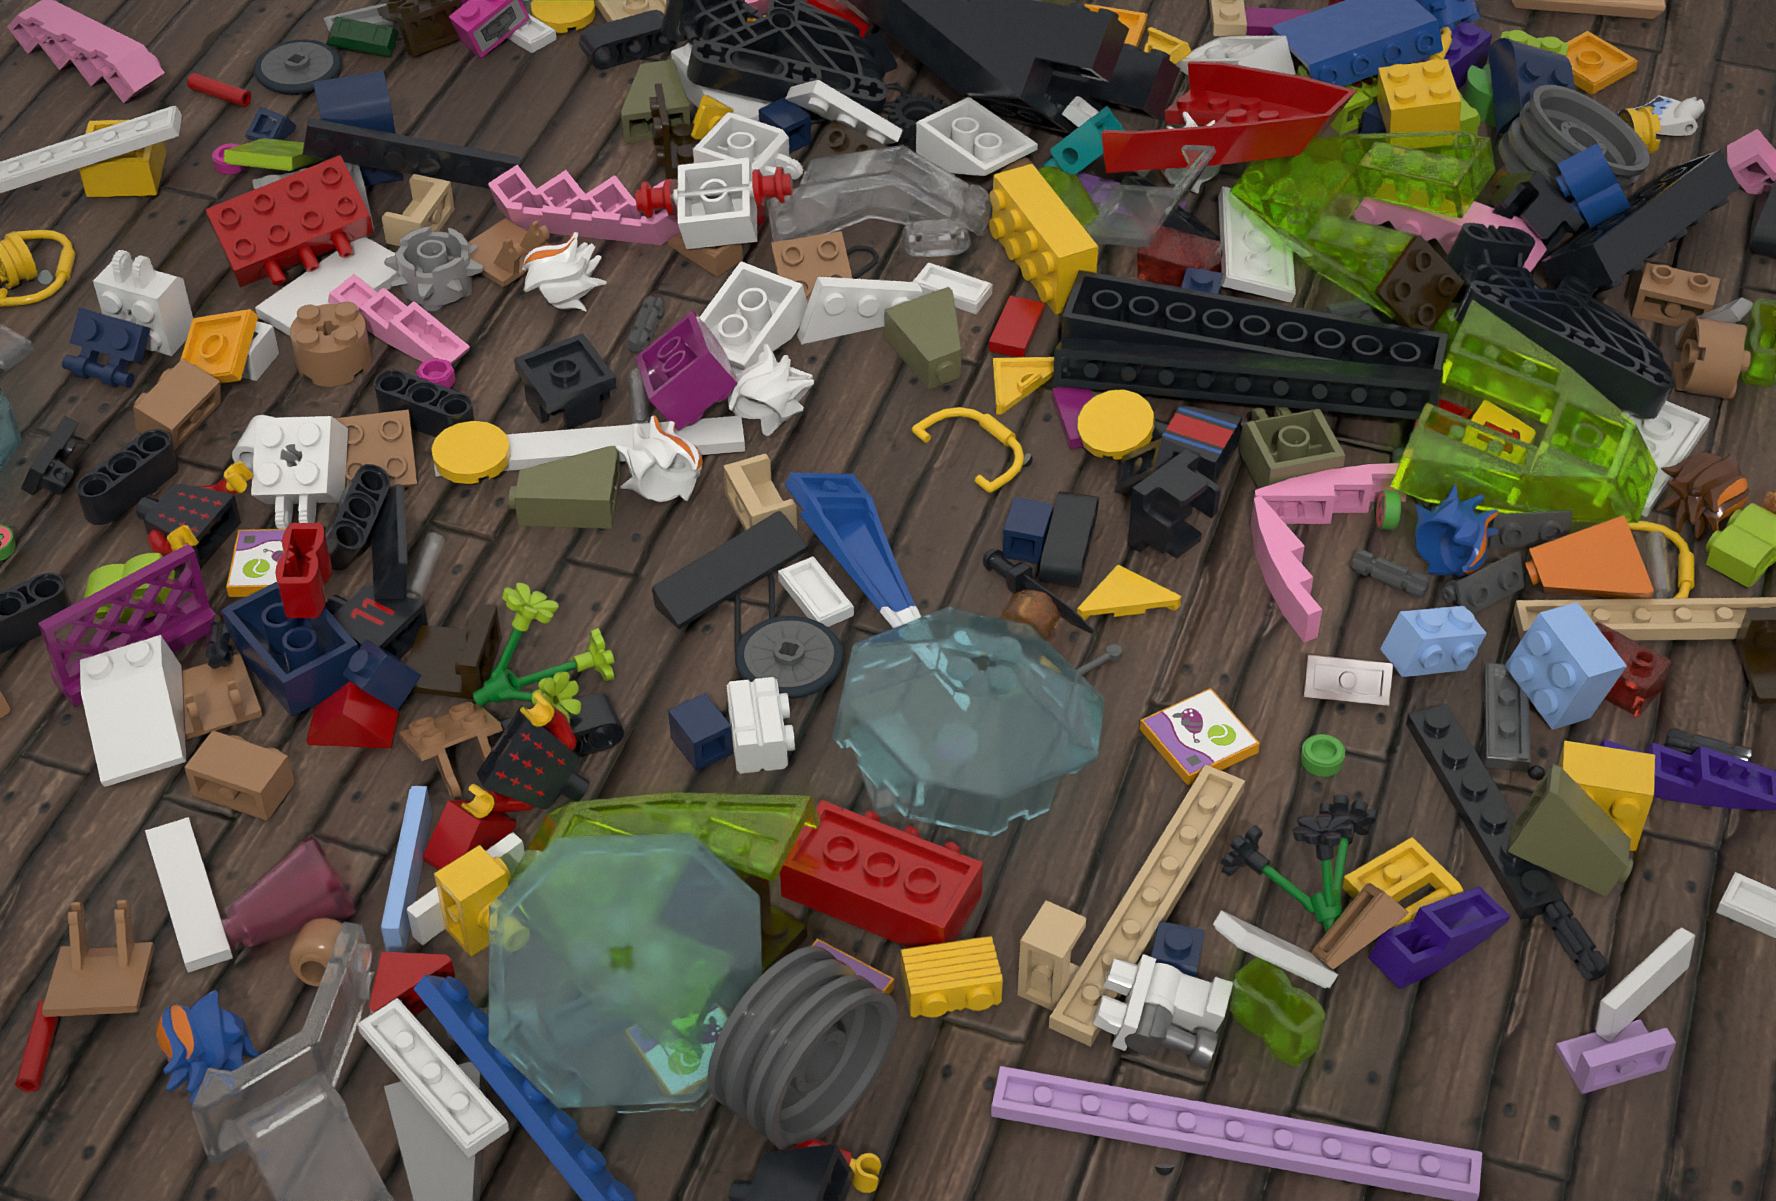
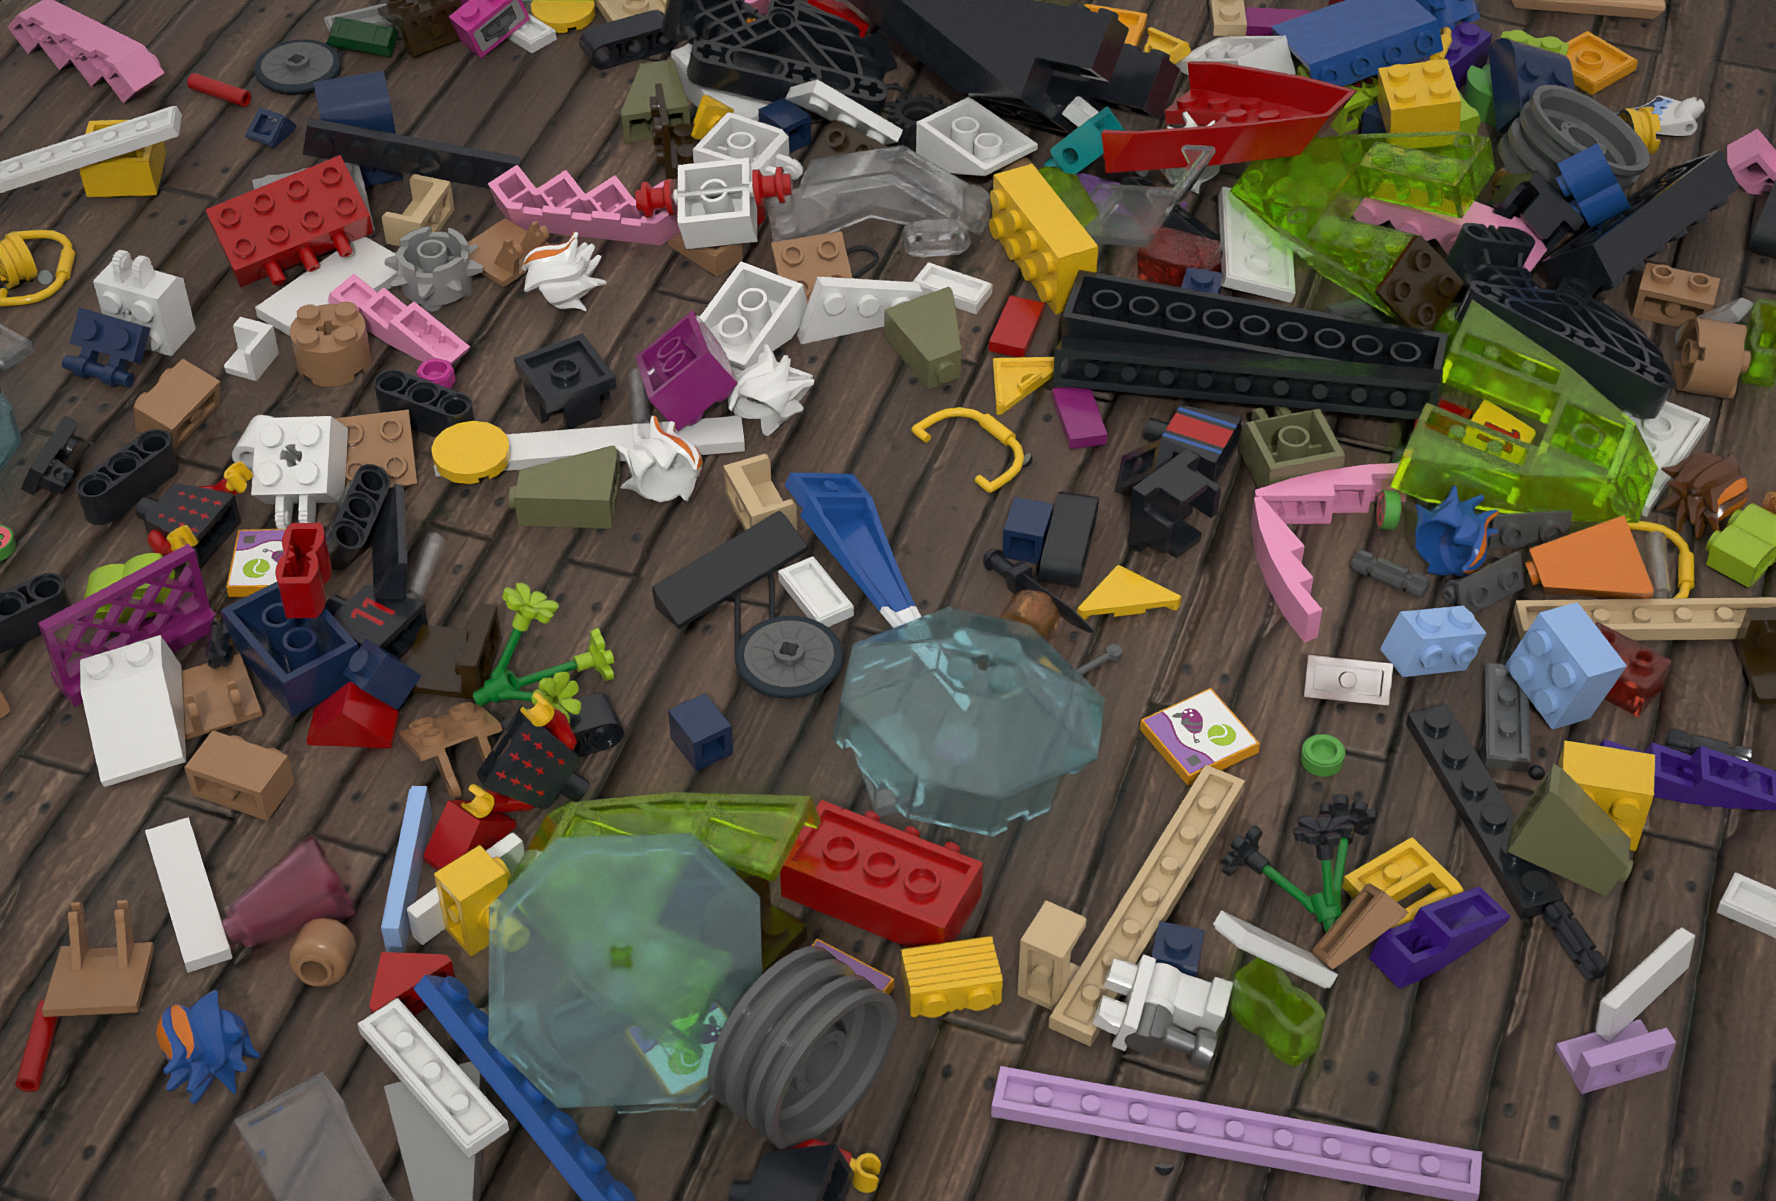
light orange tile [180,309,259,384] -> none
clear windscreen [191,922,377,1164] -> none
dark pink tile [212,144,247,175] -> none
lime tile [224,138,325,171] -> none
dark grey axle [627,295,664,353] -> none
white brick [726,677,795,774] -> none
yellow tile [1077,390,1155,460] -> none

